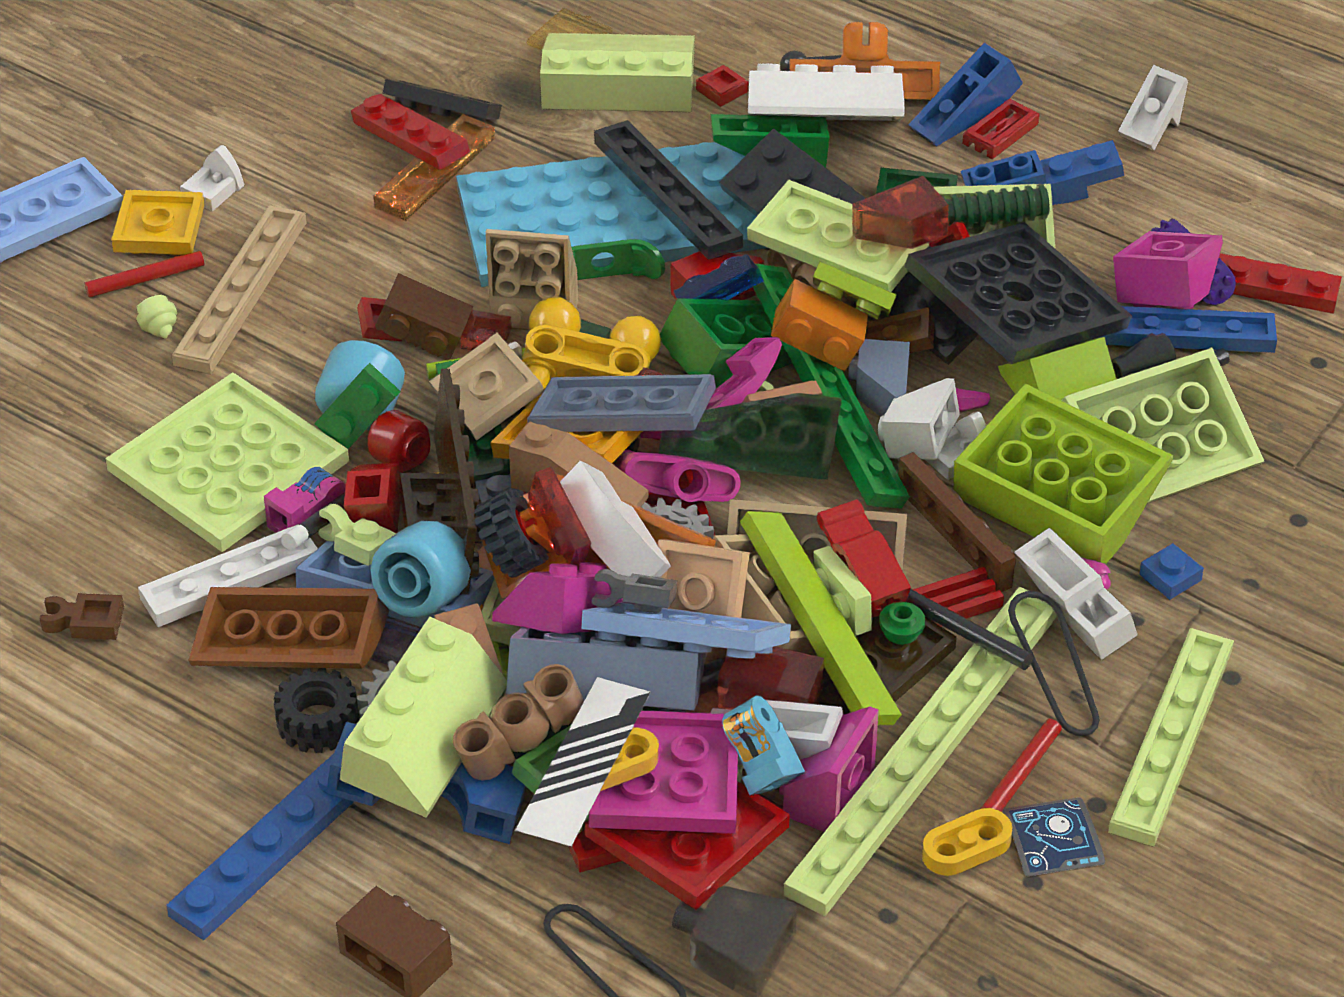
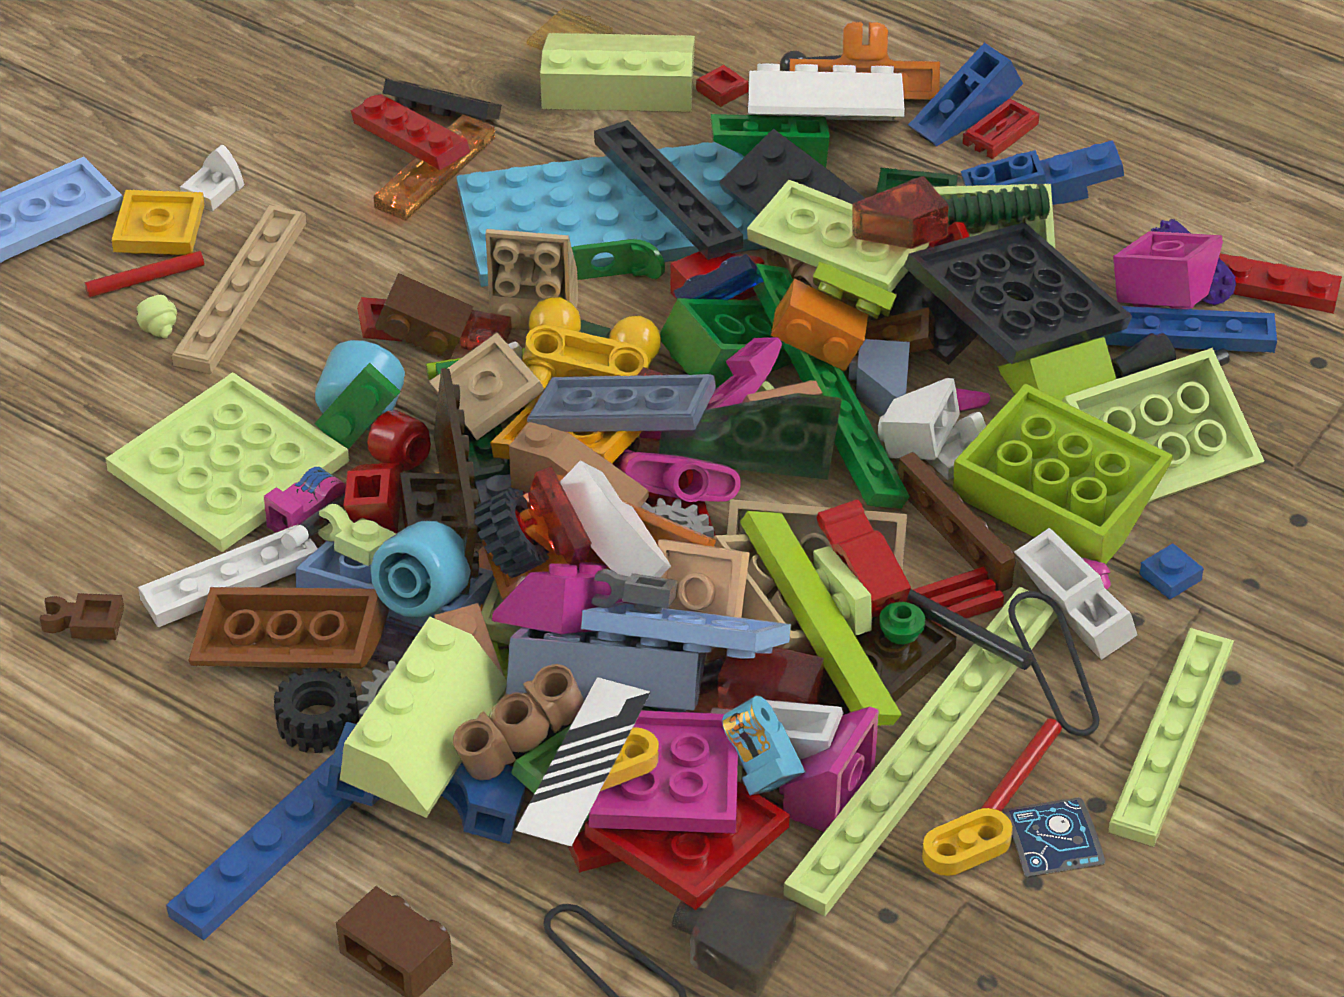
white slope [1118,65,1188,150] -> none

